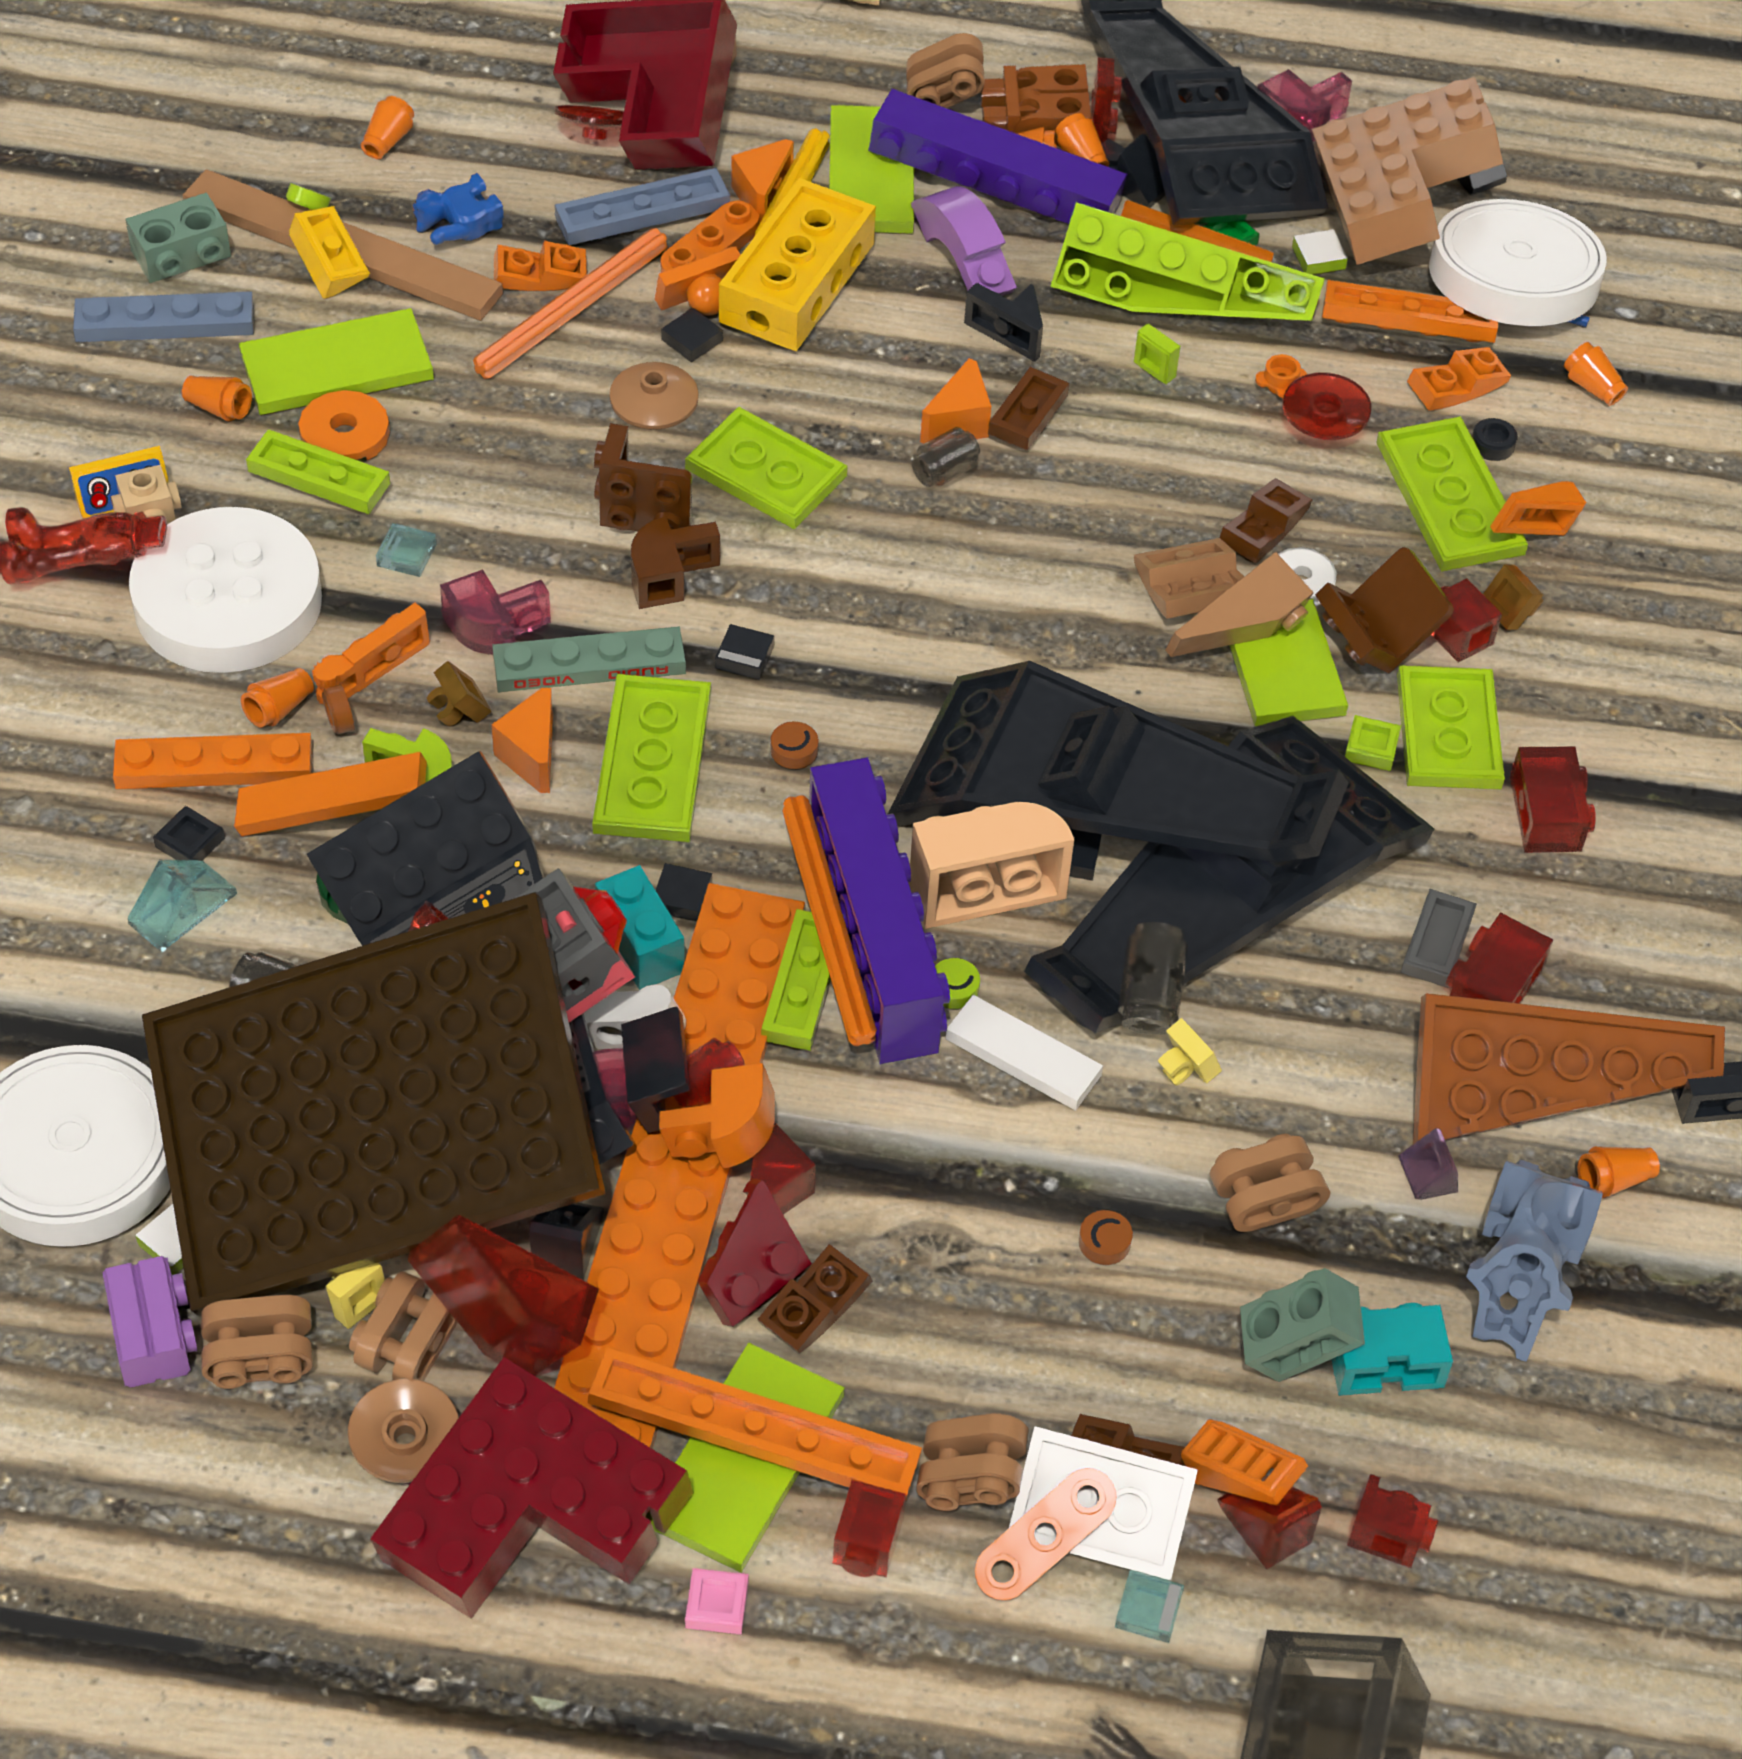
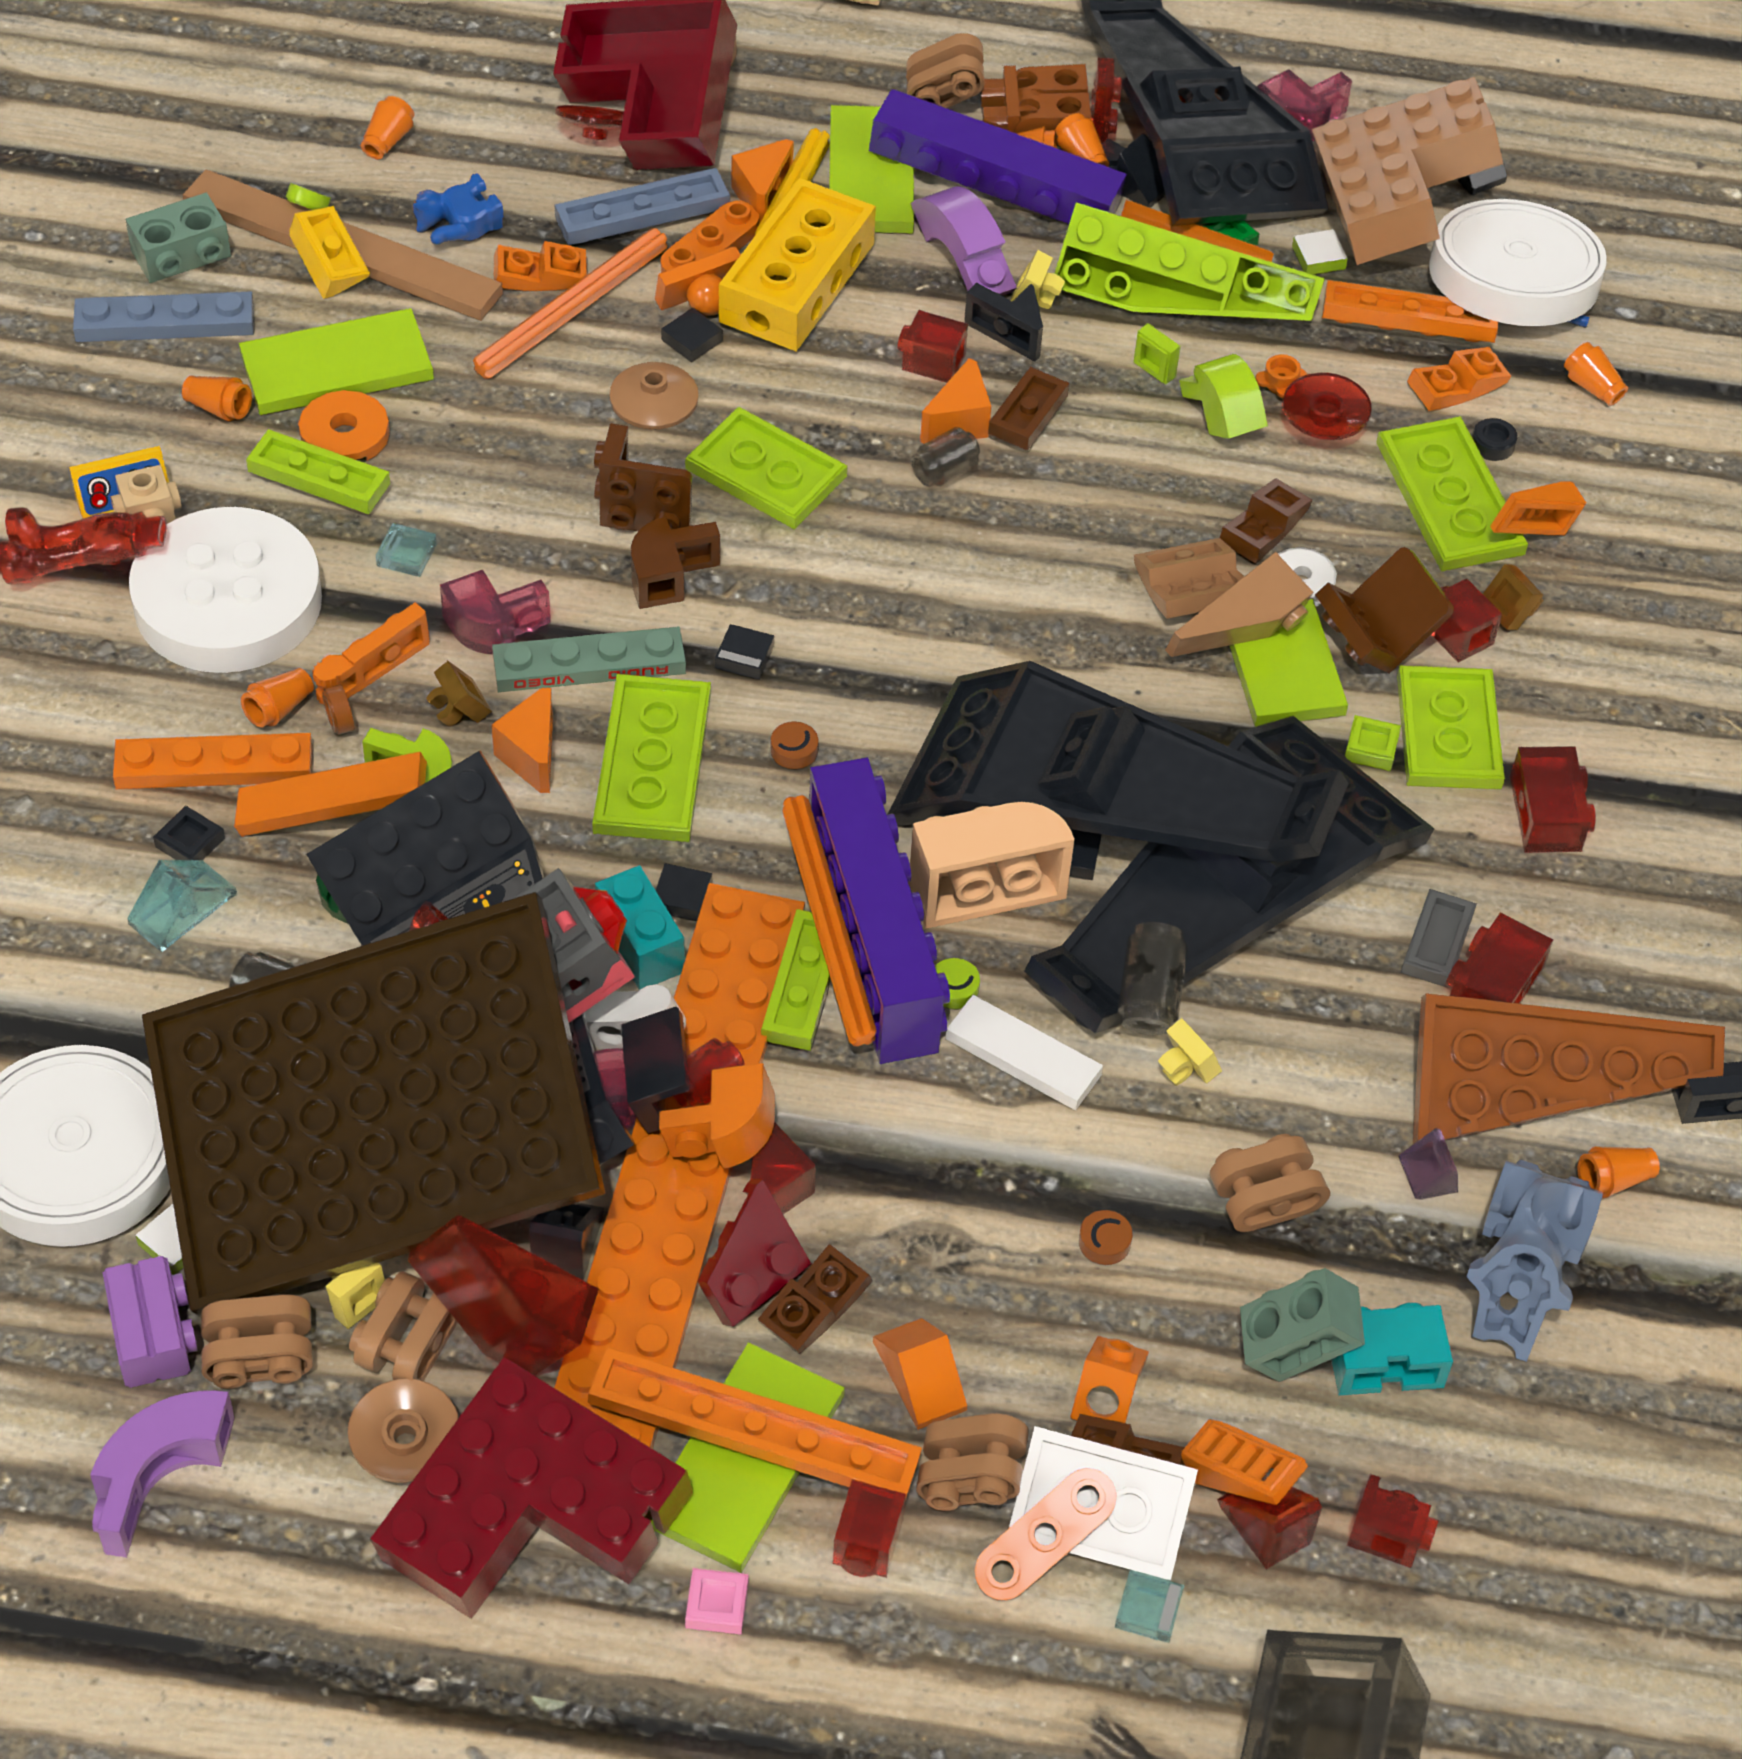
none -> medium lavender arch [90,1390,234,1558]
none -> orange slope [873,1318,967,1430]
none -> clear red brick [897,310,968,383]
none -> light yellow tile [1010,250,1065,309]
none -> orange bracket [1070,1336,1149,1423]
none -> lime brick [1179,354,1268,439]

